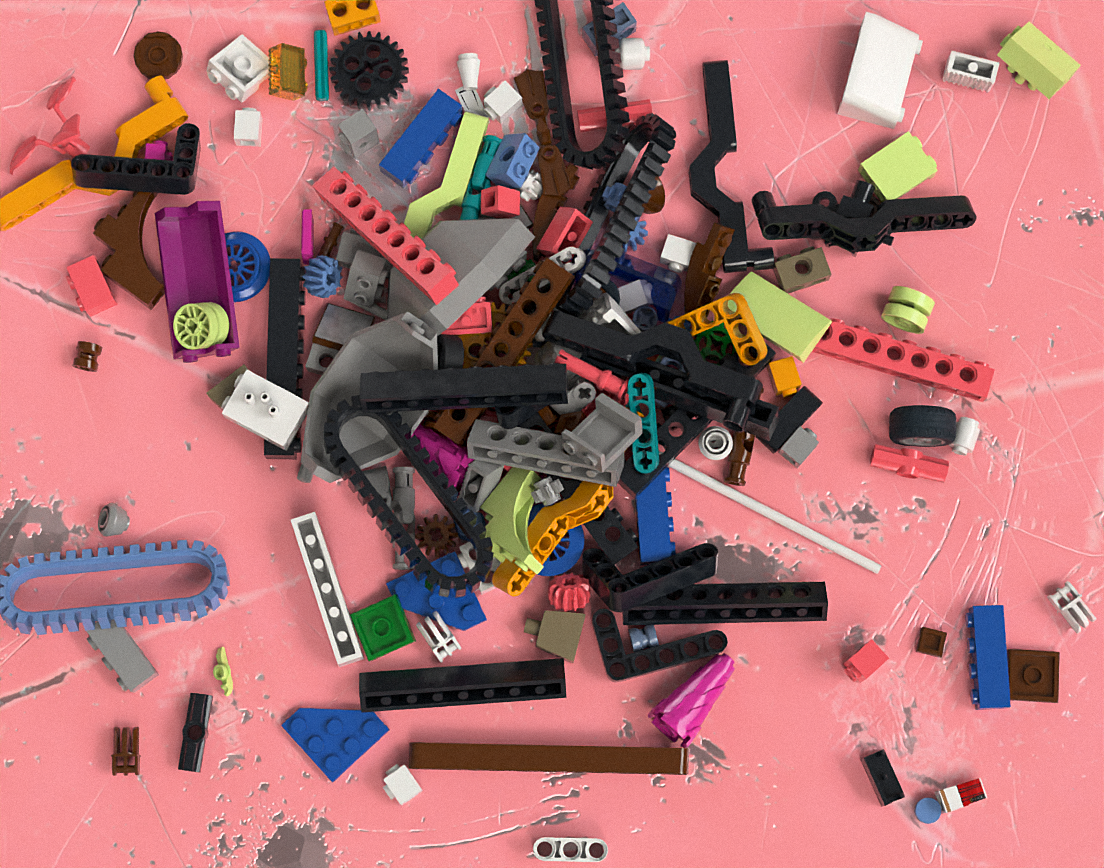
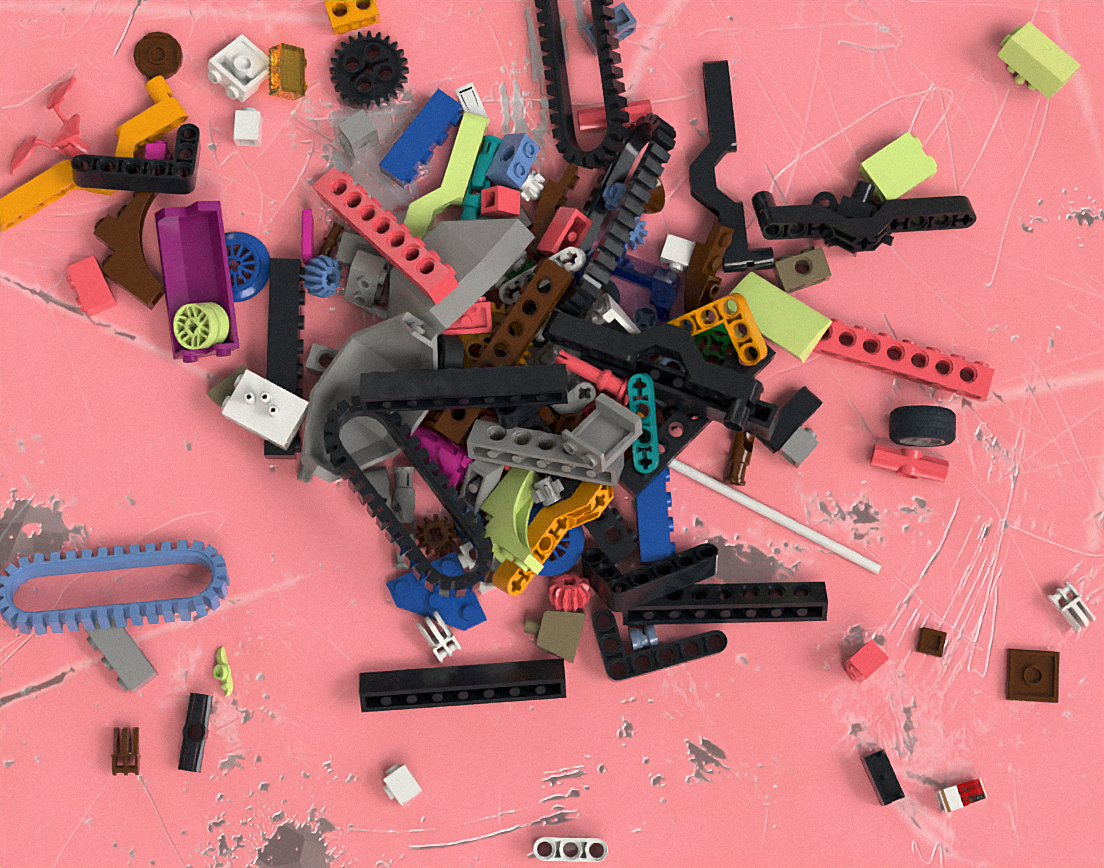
reddish brown wheel [72,341,103,372] -> none
light grey cone [98,503,130,537] -> none
blue plate [281,708,390,782] -> none
white brick [291,512,364,667] -> none
flat silver tile [312,303,375,351] -> none
teal axle [314,30,329,101] -> none
green tile [350,594,416,662] -> none
reddish brown beam [408,742,689,775] -> none
white cone [456,53,481,91] -> none
white brick [484,80,522,124] -> none
reddish brown piece [514,69,573,197] -> none
white head [615,38,650,70] -> none
white brick [618,279,655,314] -> none
dark pink cone [648,653,735,748] -> none
white cone [698,426,733,460] -> none
light orange brick [767,356,802,397] -> none
white windscreen [837,11,923,129] -> none
yellowish green wheel [881,286,935,334] -> none
medium blue tile [914,798,941,824] -> none
brick [942,50,999,93] -> none
white brick [949,417,980,456] -> none
blue brick [965,605,1011,710] -> none

